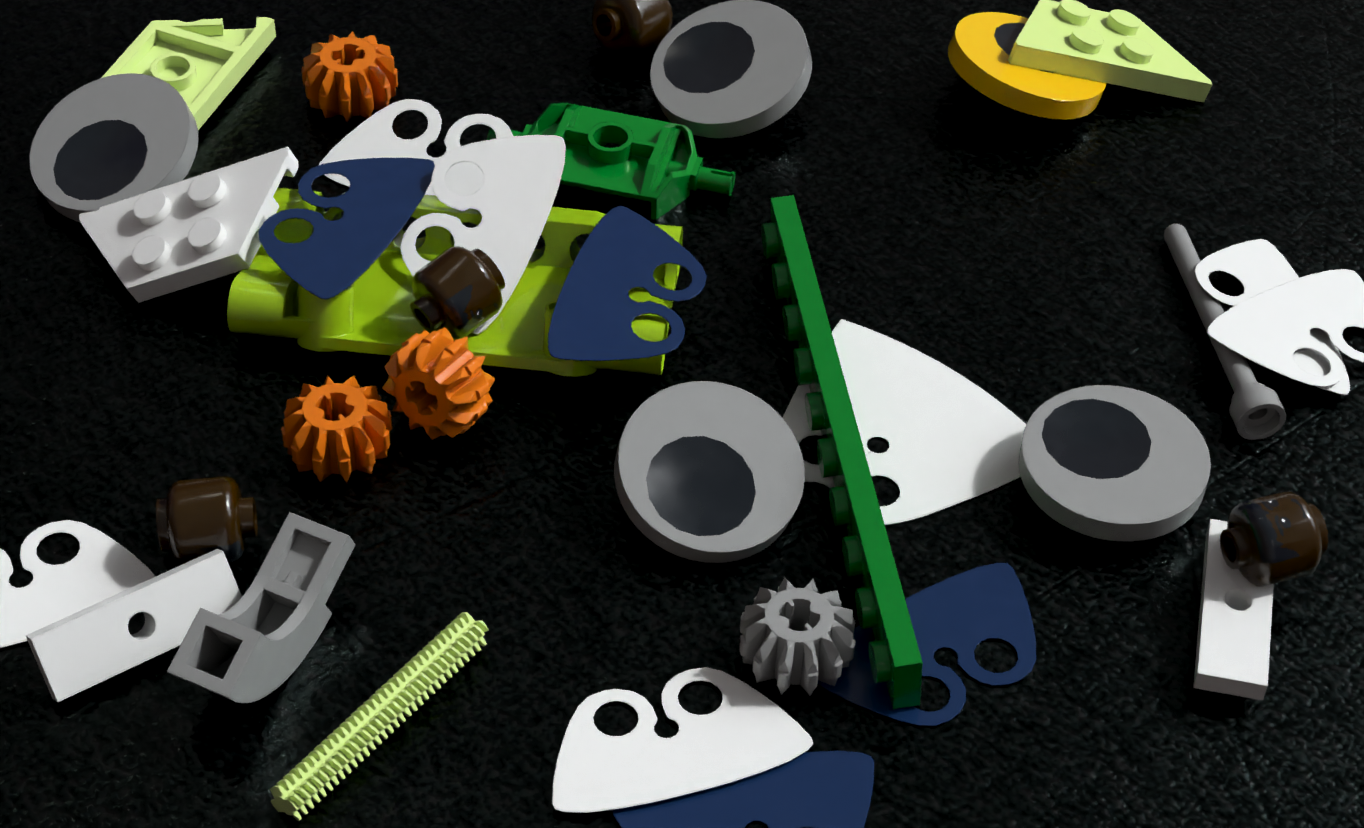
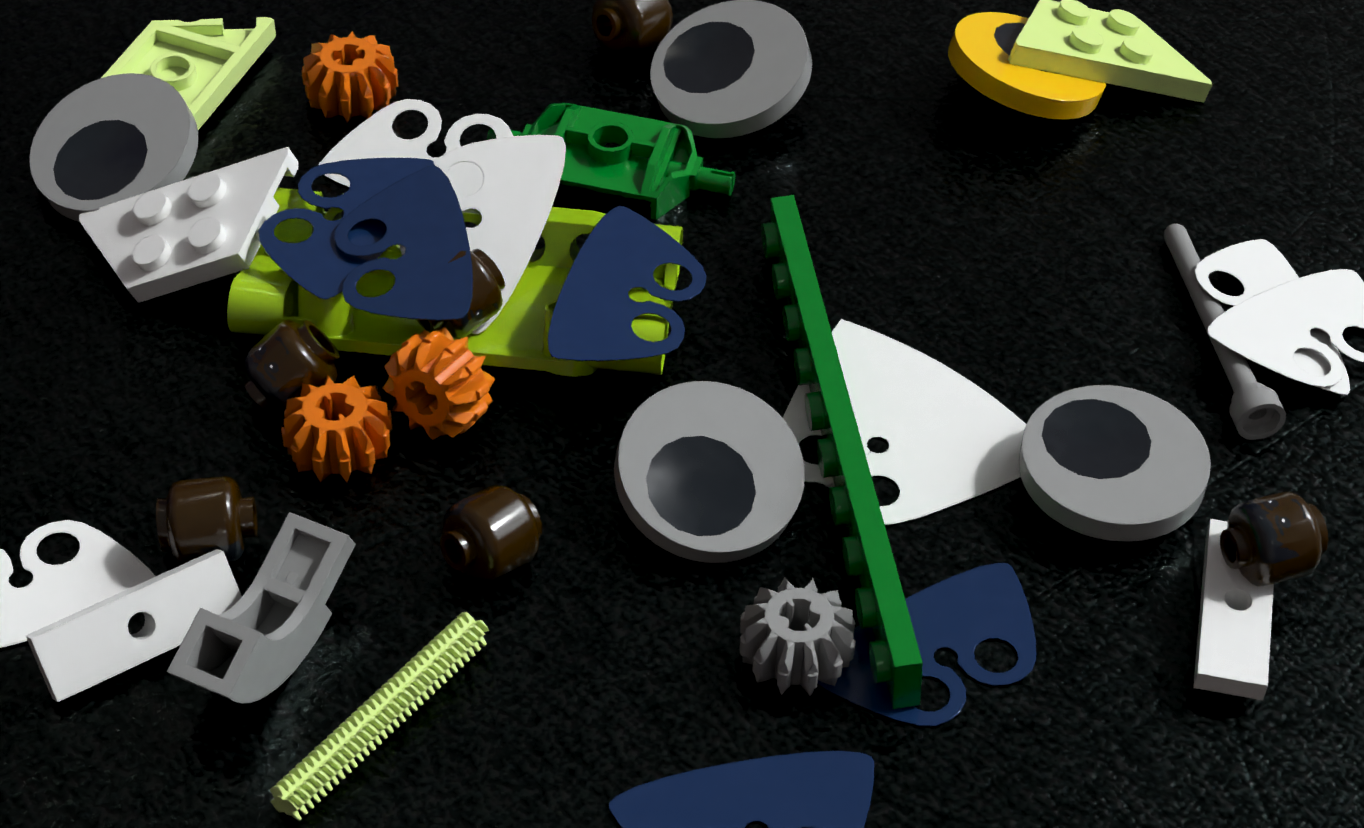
white piece [552,667,813,813] -> none
none -> dark brown head [244,320,340,411]
none -> dark blue piece [334,165,473,320]
none -> dark brown head [440,485,542,583]

